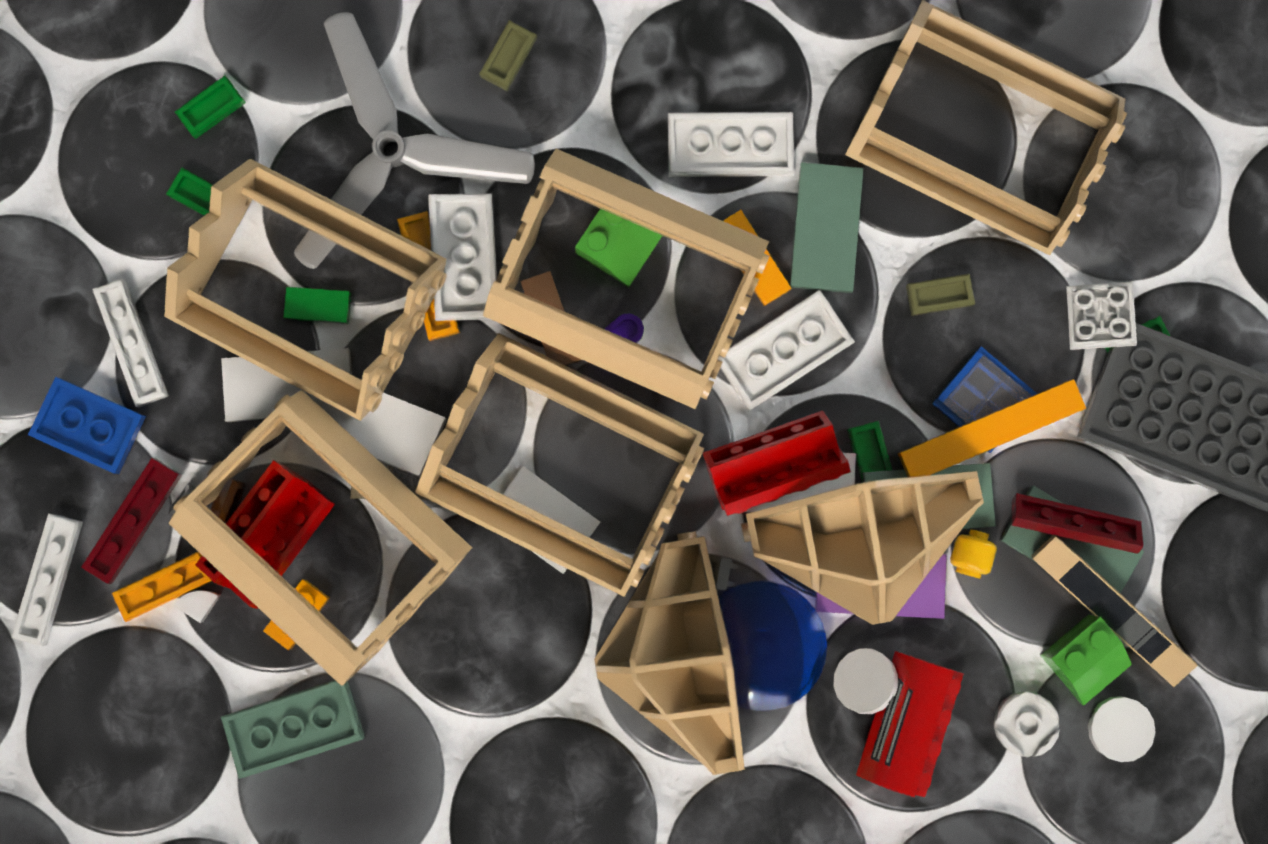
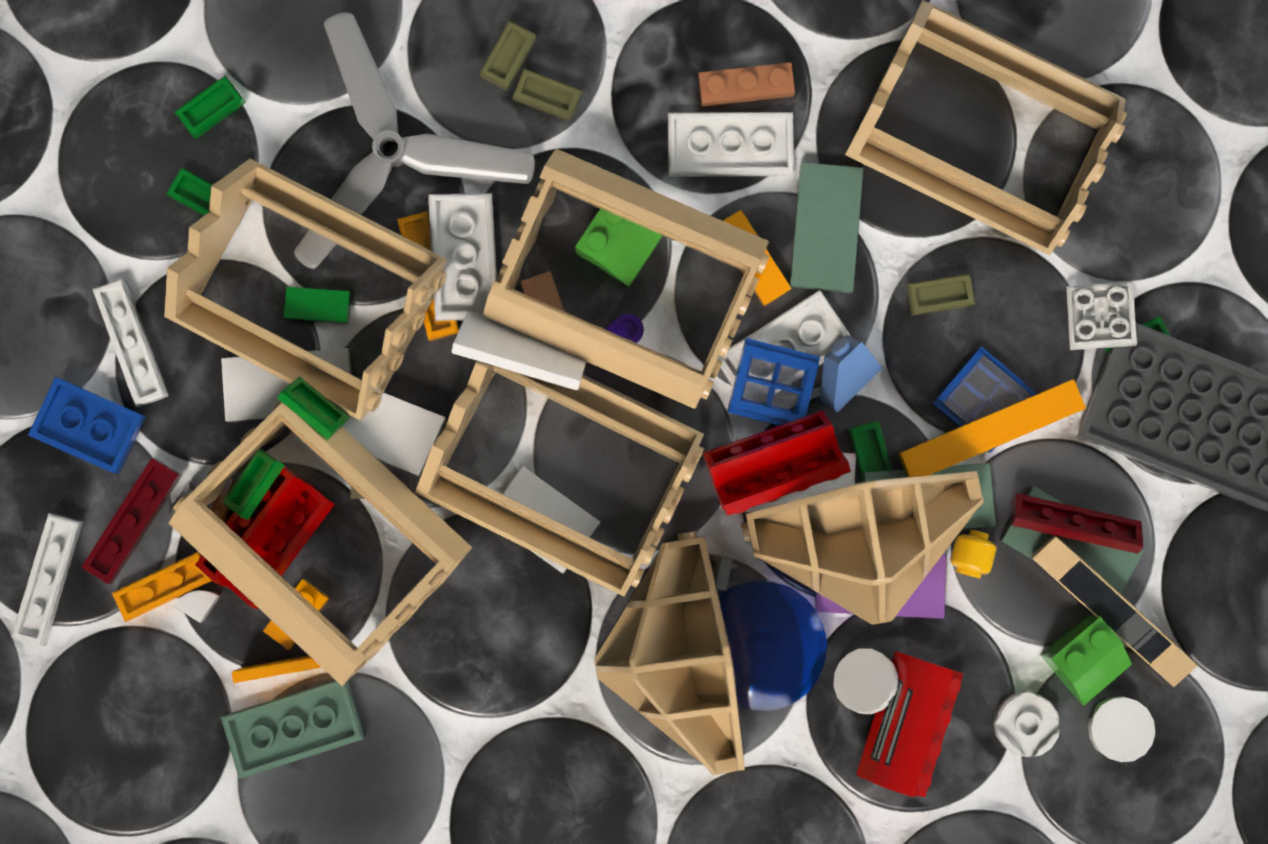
none -> green tile [222,449,285,520]
none -> light orange tile [231,655,322,684]
none -> green tile [277,376,350,440]
none -> white tile [452,310,586,390]
none -> olive tile [513,69,582,122]
none -> nougat plate [698,62,795,107]
none -> blue piece [727,338,820,426]
none -> medium blue slope [820,335,883,412]

